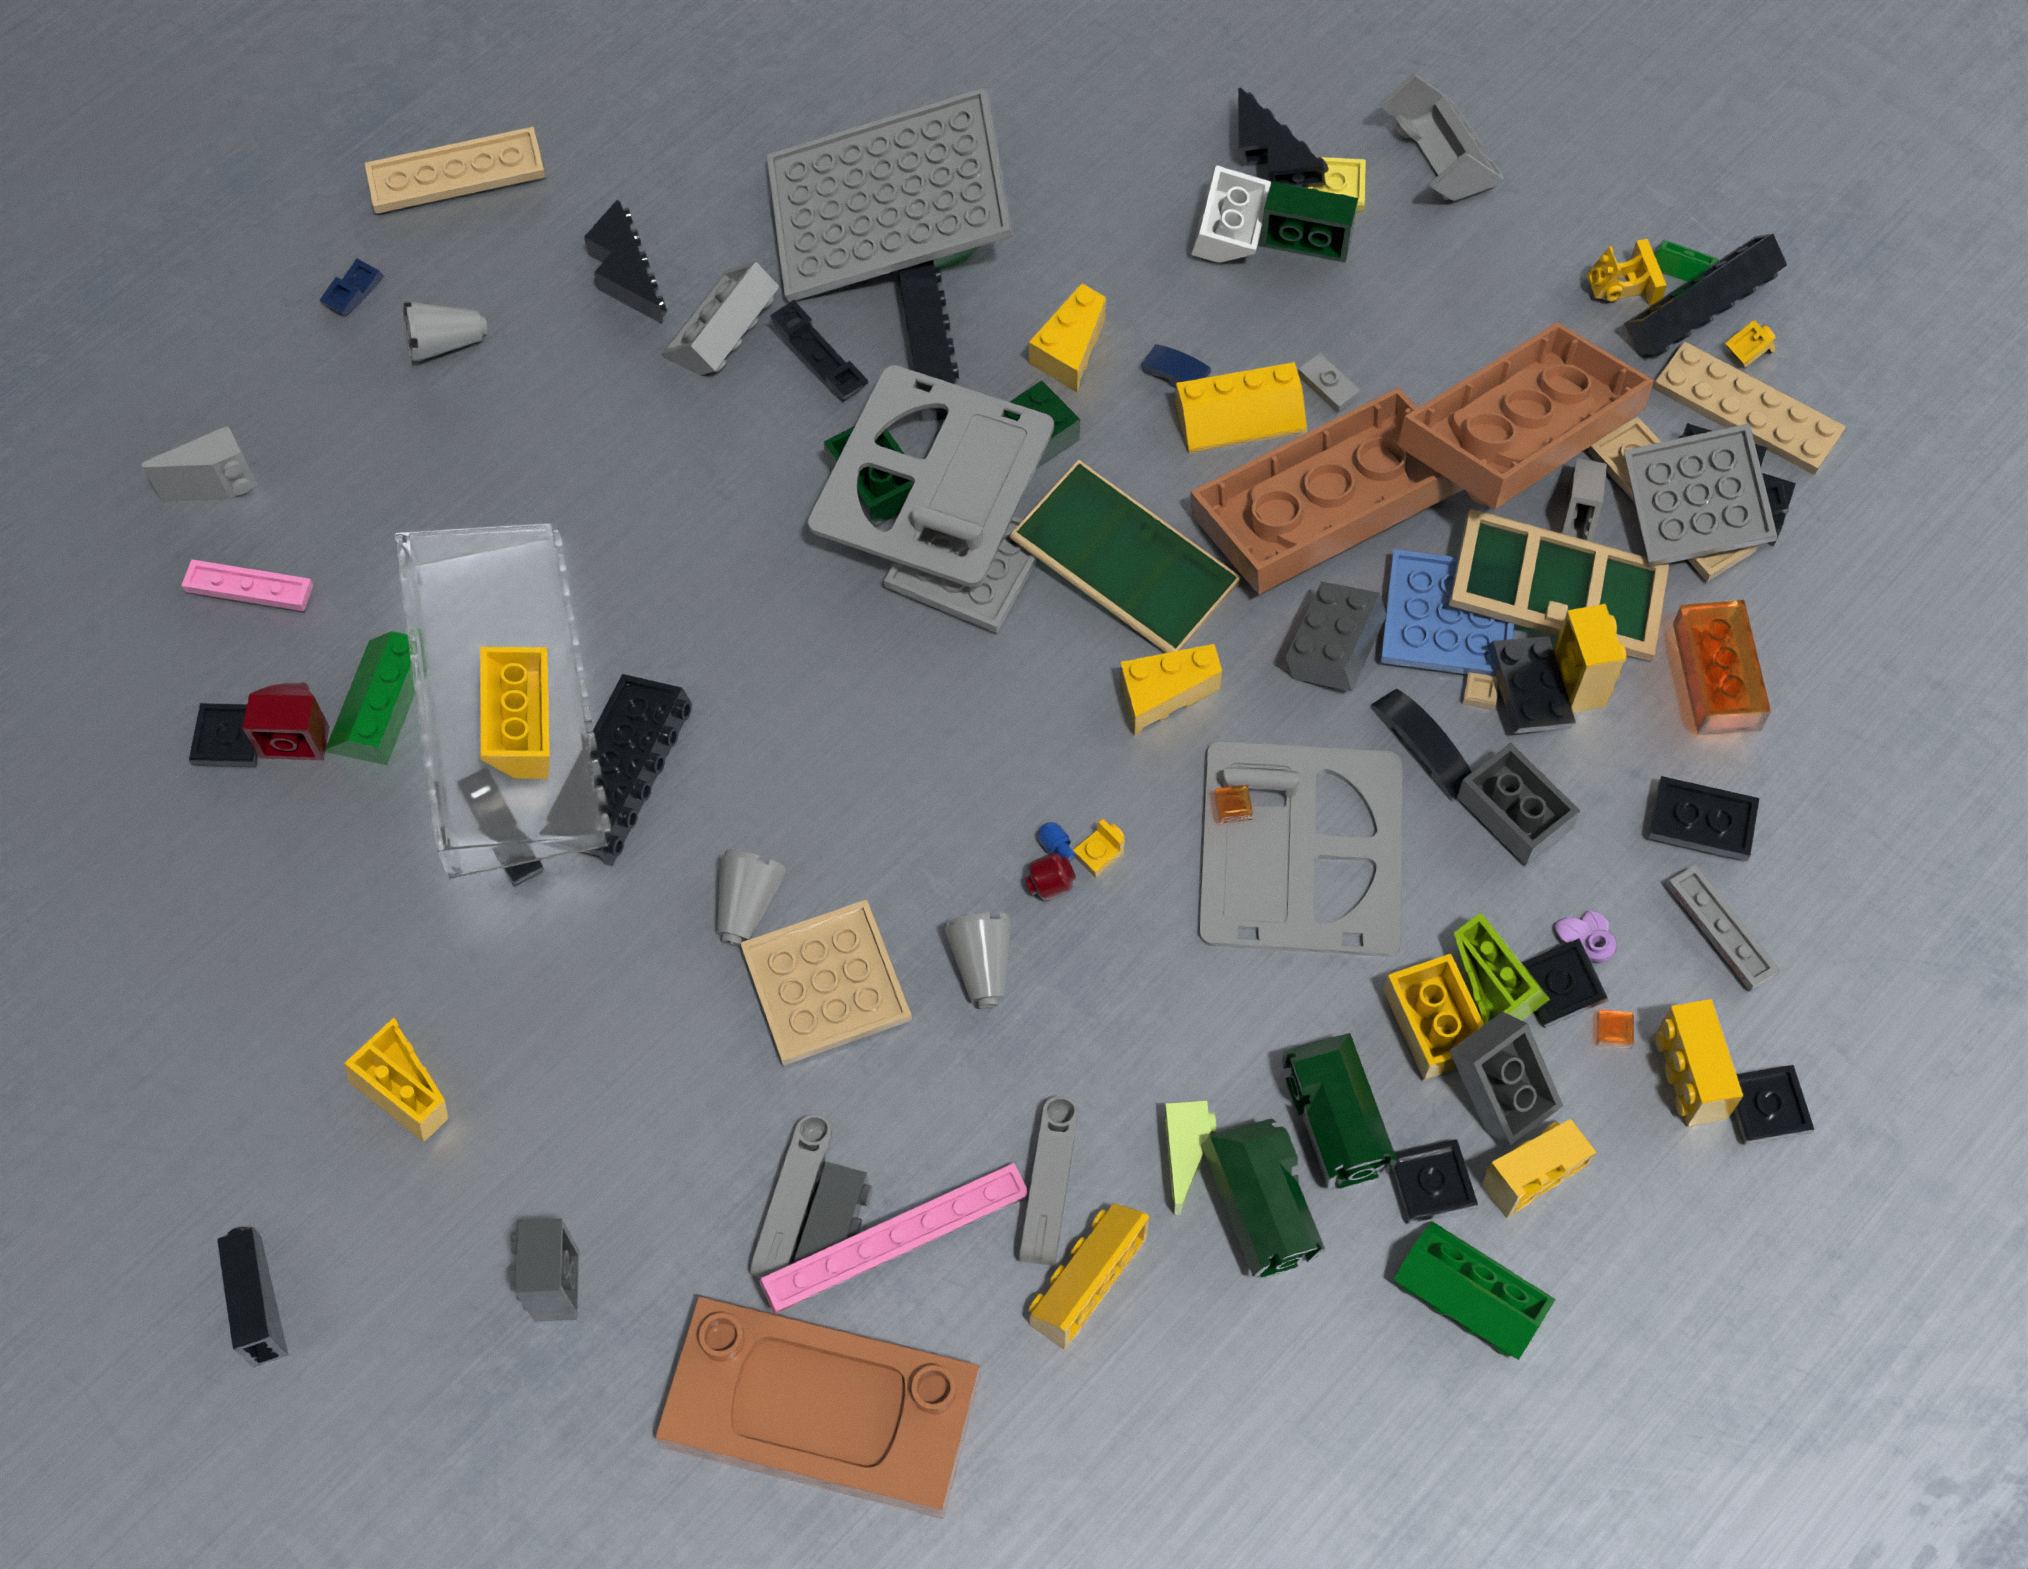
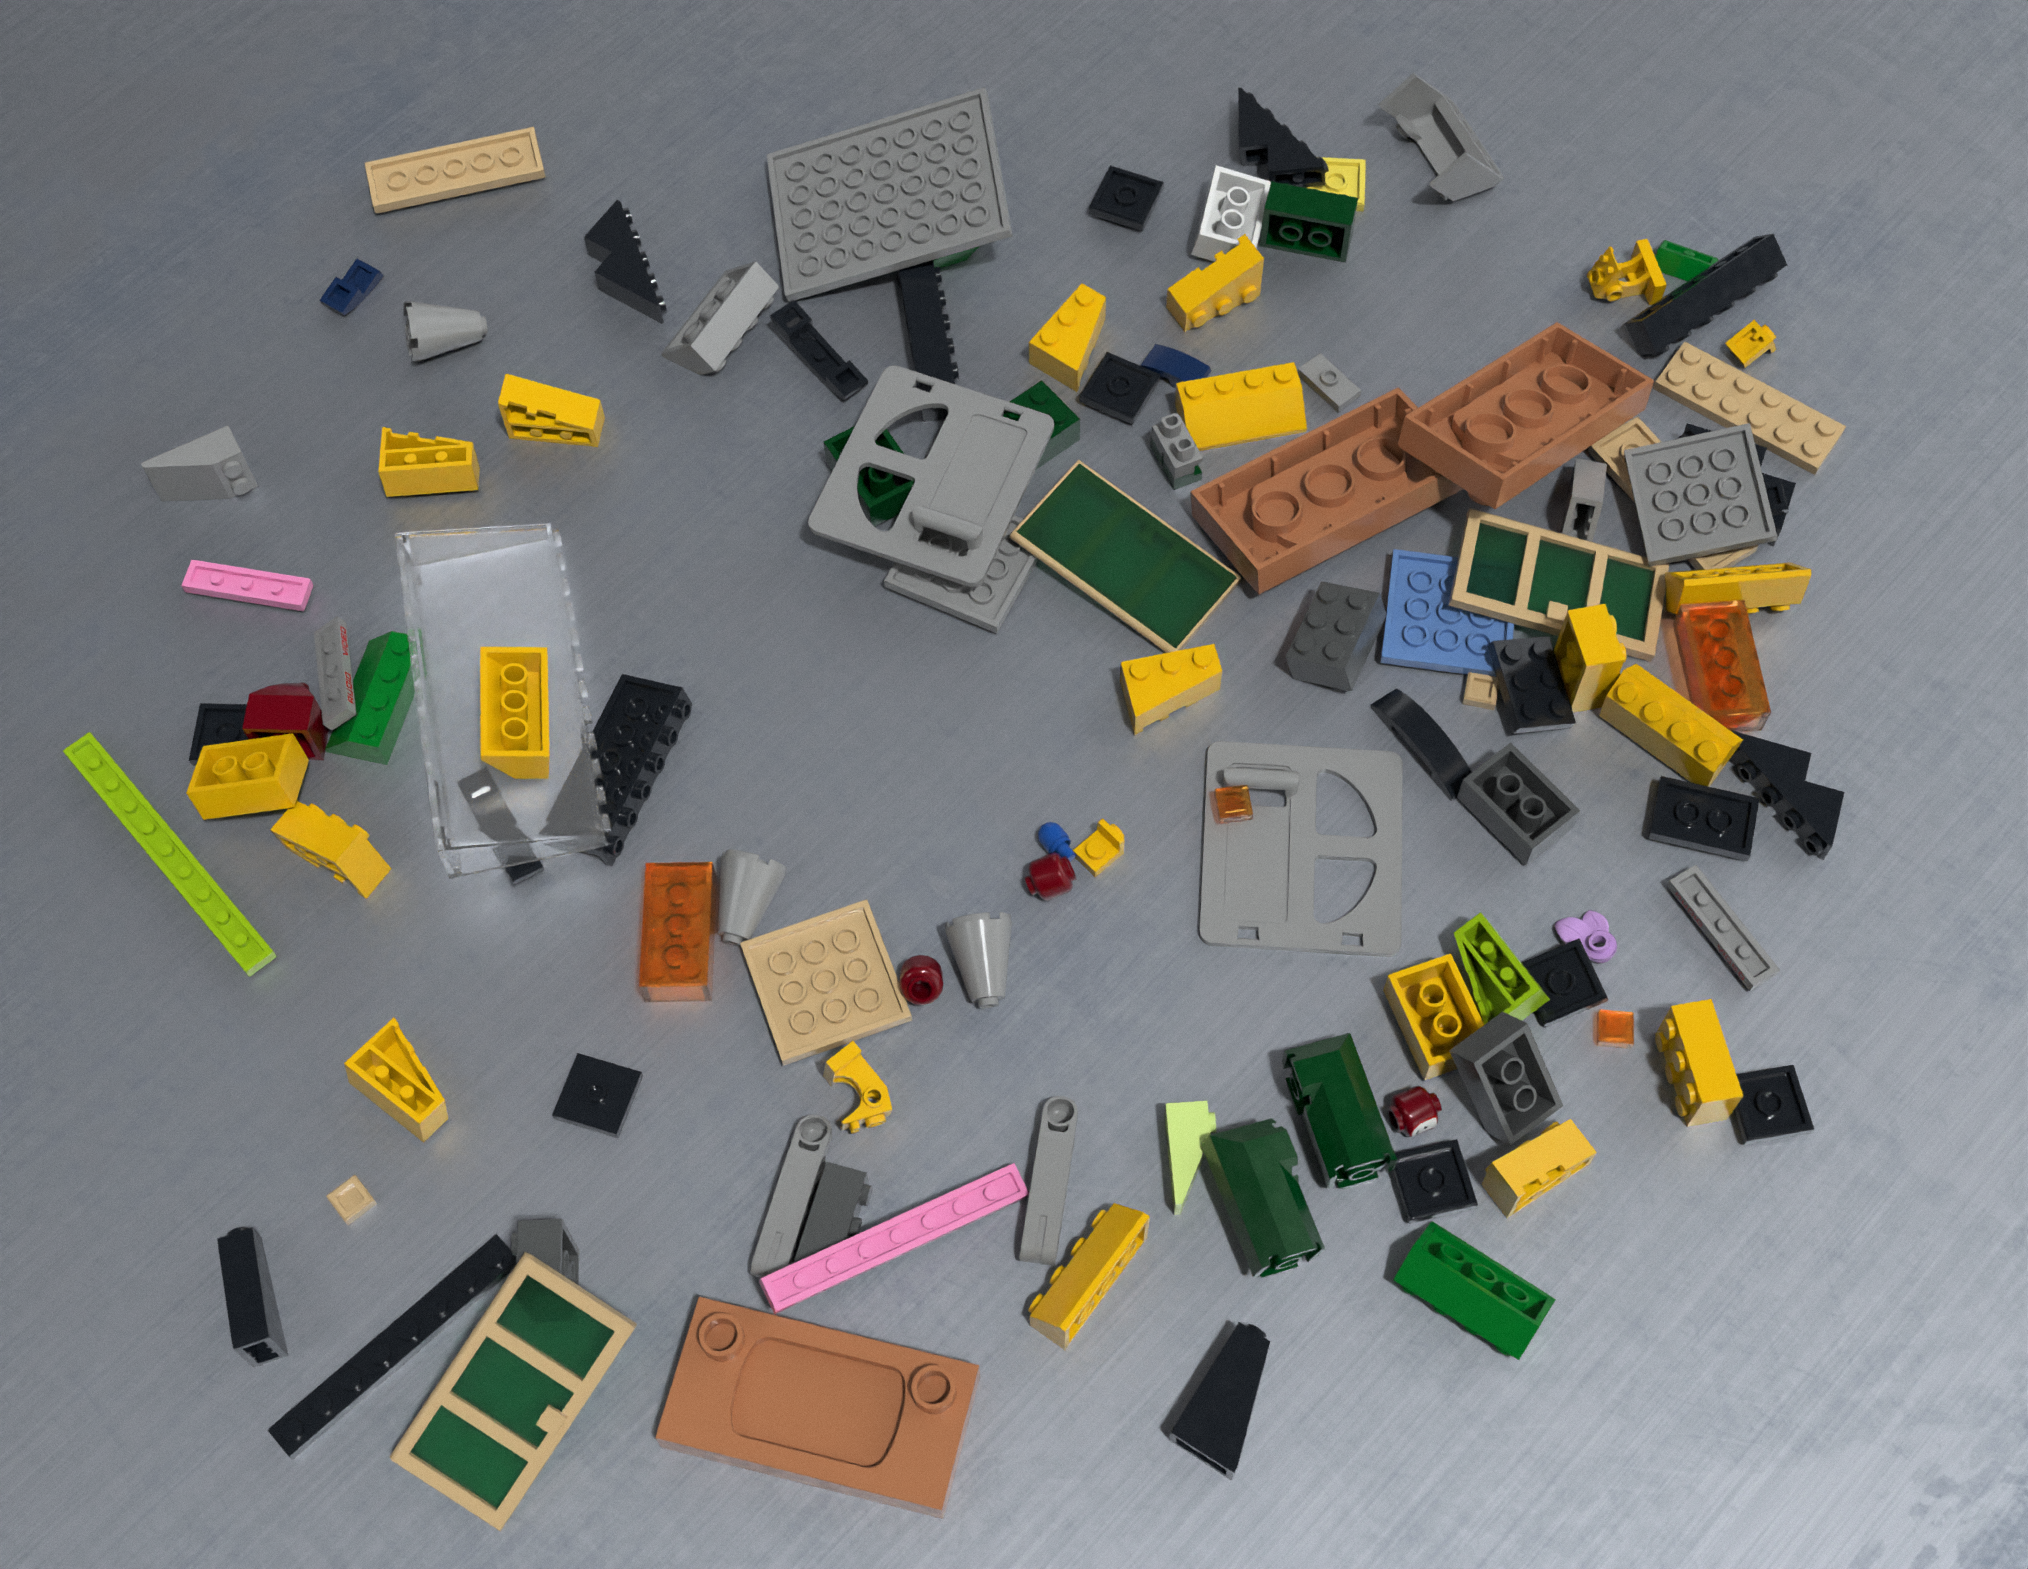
none -> lime plate [63,732,277,977]
none -> yellow brick [186,733,309,820]
none -> black plate [267,1234,516,1460]
none -> yellow wedge [270,800,391,899]
none -> light grey plate [314,616,356,730]
none -> tan tile [326,1175,377,1226]
none -> yellow wedge [378,427,480,497]
none -> door [389,1252,637,1531]
none -> yellow wedge [498,373,605,447]
none -> black plate [552,1053,643,1138]
none -> clear orange brick [639,862,717,1002]
none -> yellow tile [823,1041,892,1134]
none -> dark red head [899,955,944,1005]
none -> black plate [1079,352,1161,425]
none -> black plate [1089,165,1164,231]
none -> light grey hips [1150,413,1203,490]
none -> yellow wedge [1166,234,1264,332]
none -> black slope [1169,1322,1270,1481]
none -> dark red head [1387,1086,1442,1137]
none -> yellow slope [1599,664,1743,787]
none -> yellow slope [1665,562,1811,619]
none -> black slope [1730,730,1845,860]

